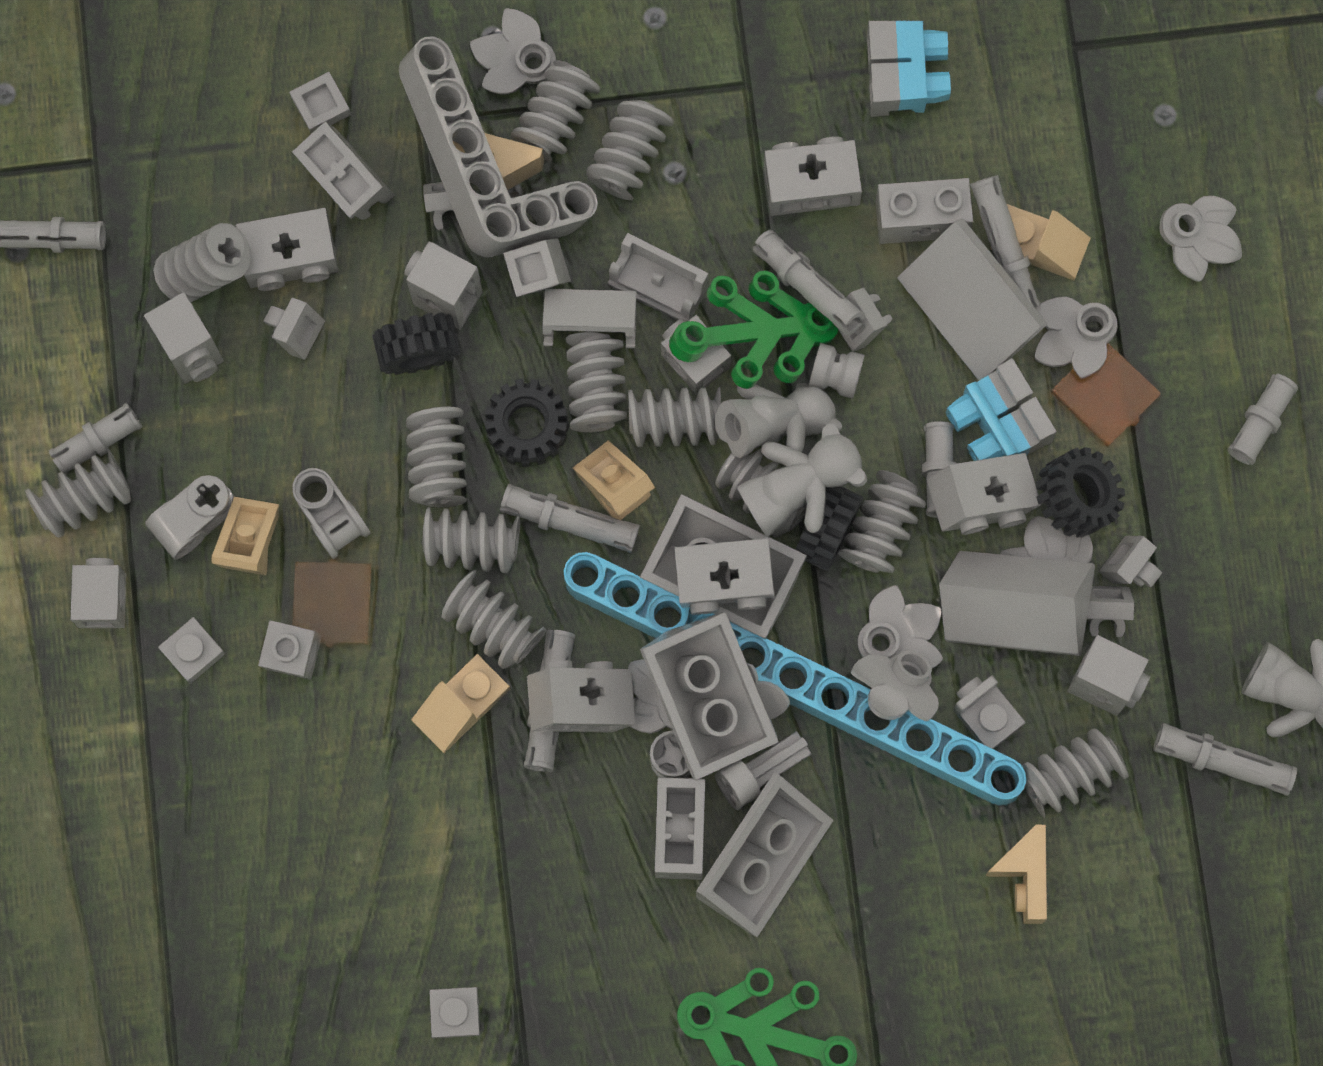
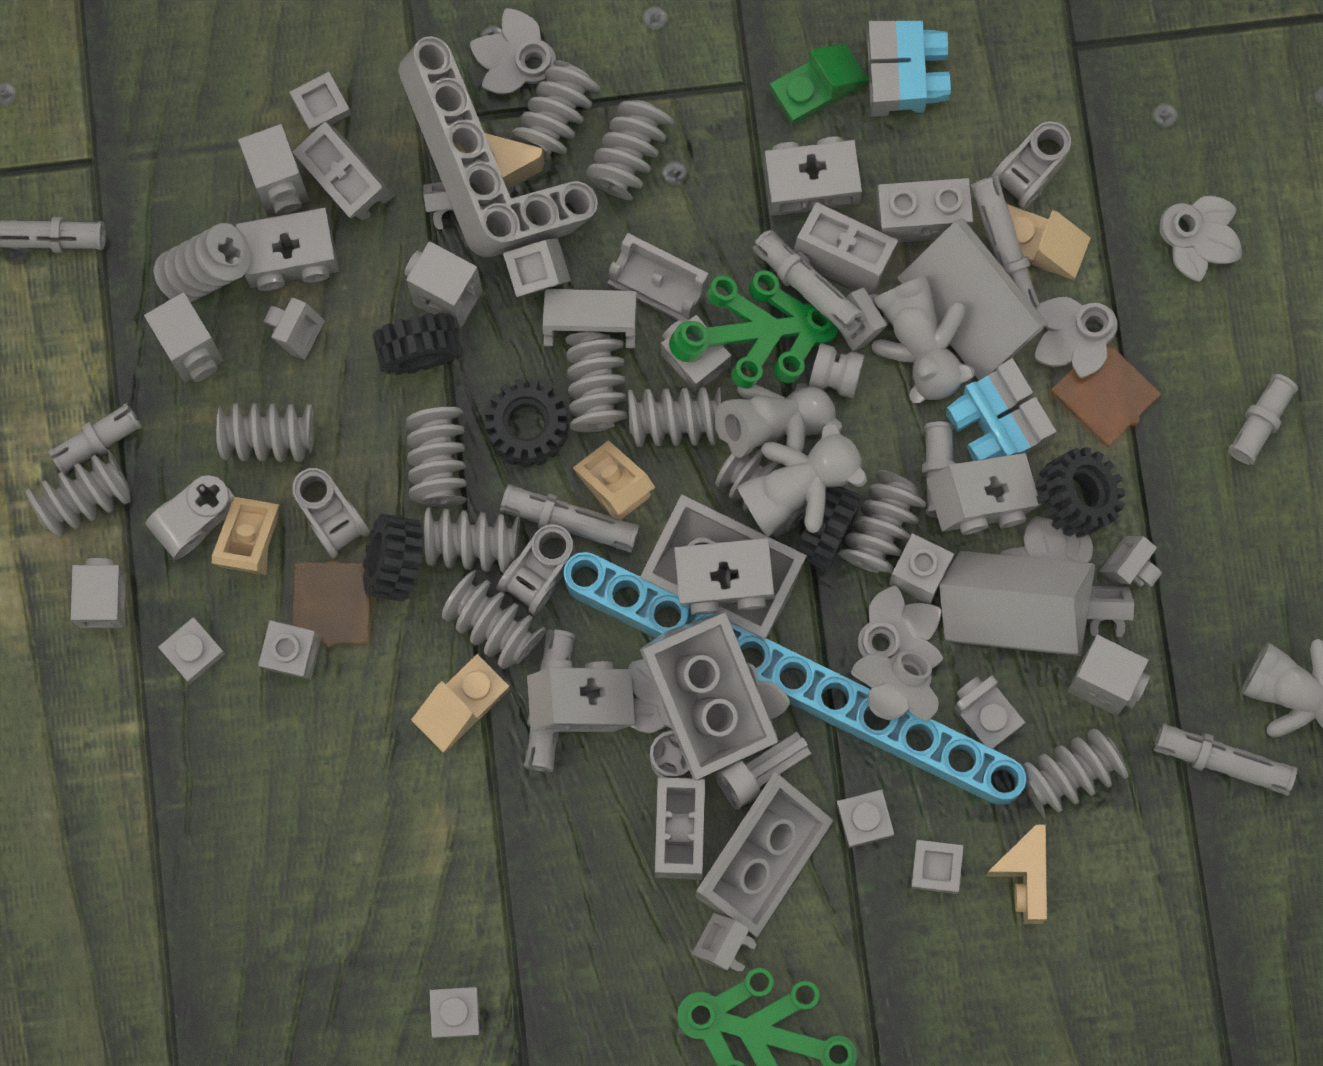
none -> light grey piece [216,403,314,462]
none -> light grey brick [238,124,310,216]
none -> black tyre [362,513,424,602]
none -> light grey piece [496,524,576,616]
none -> light grey tile [692,913,757,971]
none -> green slope [769,44,869,126]
none -> light grey hinge [794,202,898,295]
none -> light grey plate [836,790,895,848]
none -> light grey piece [871,276,975,403]
none -> light grey brick [889,533,954,604]
none -> light grey plate [911,840,964,894]
none -> light grey piece [992,121,1071,210]

